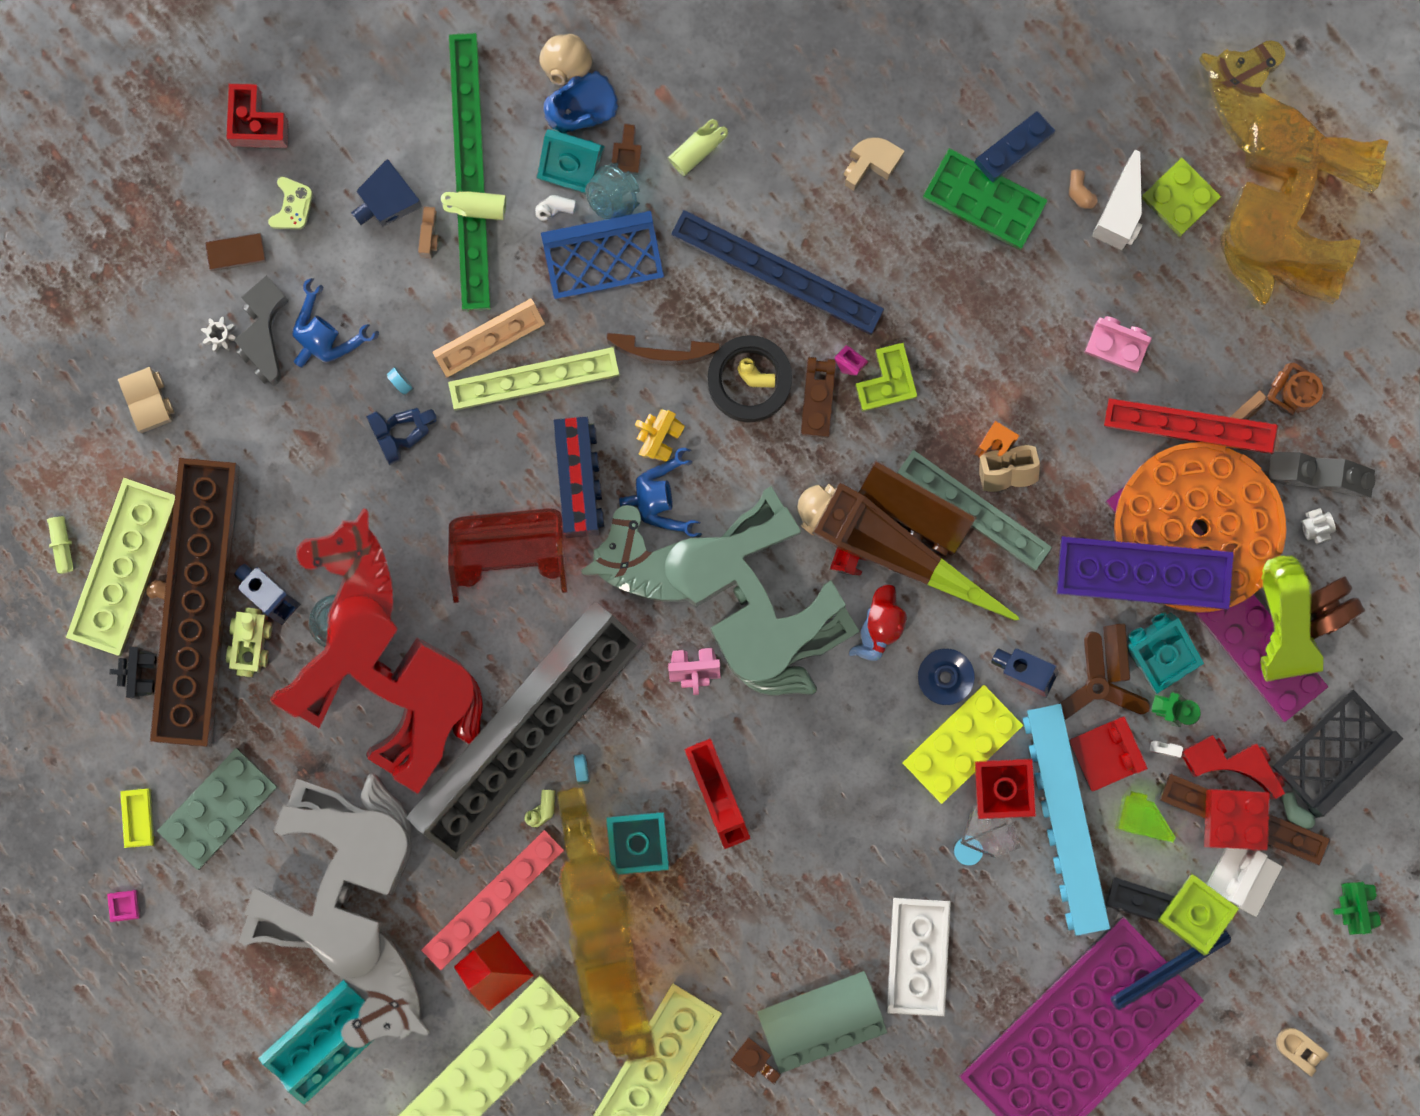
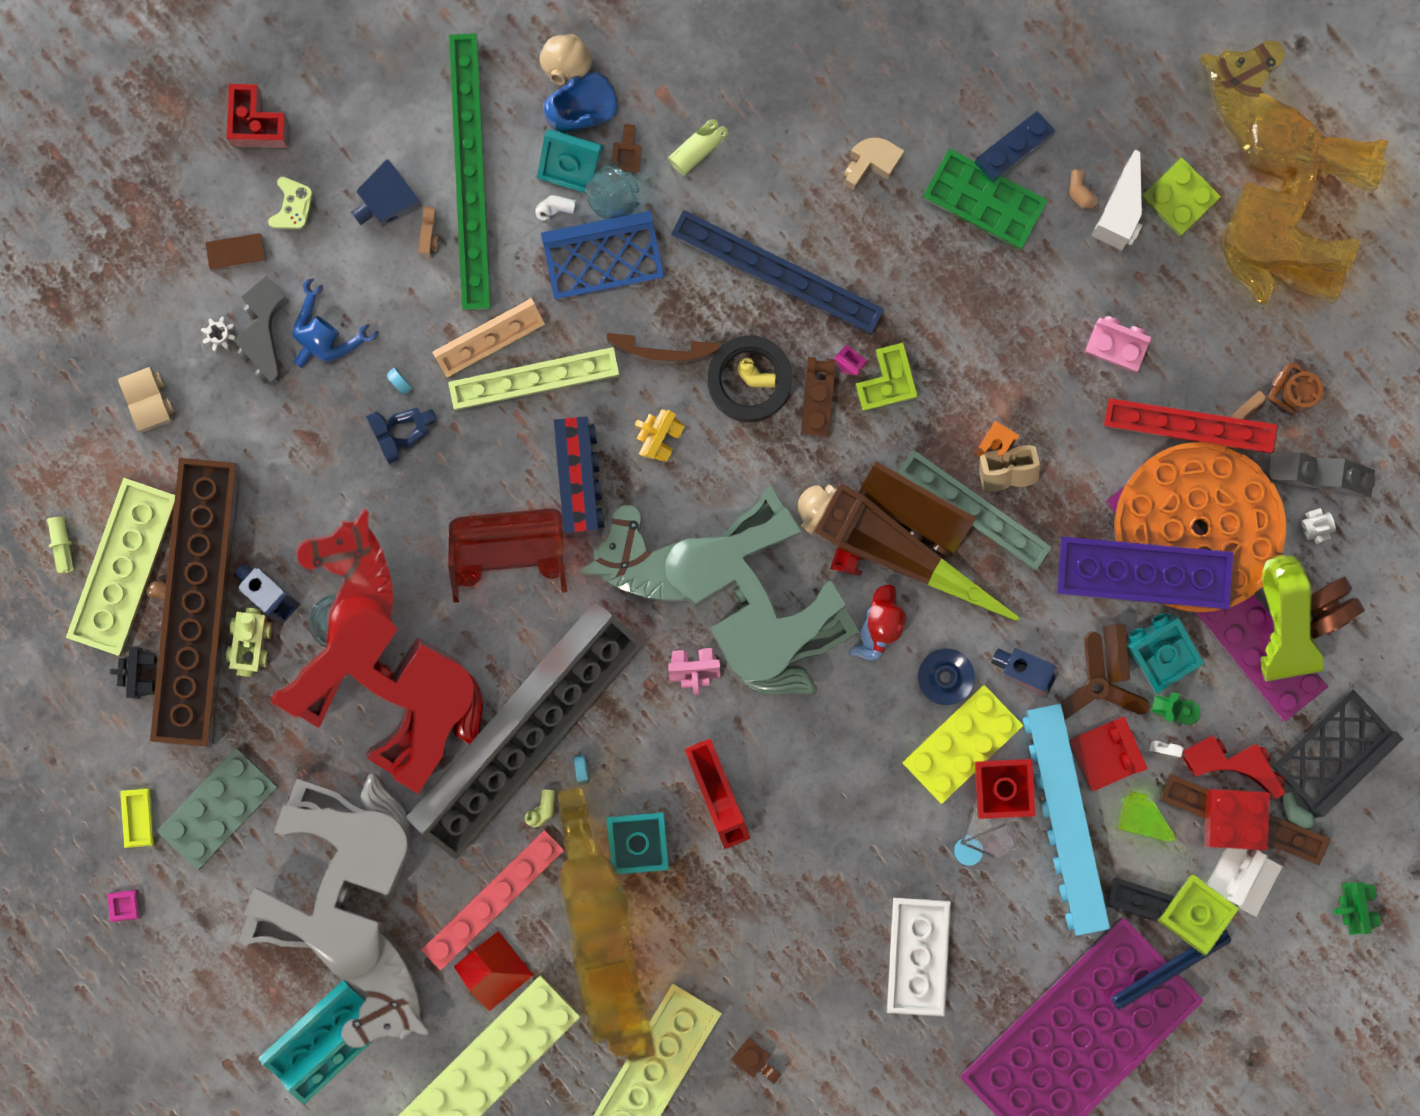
yellowish green piece [441,191,506,220] -> none
blue piece [619,448,702,538] -> none
sand green brick [757,971,887,1074] -> none
tan plate [1276,1028,1329,1077] -> none

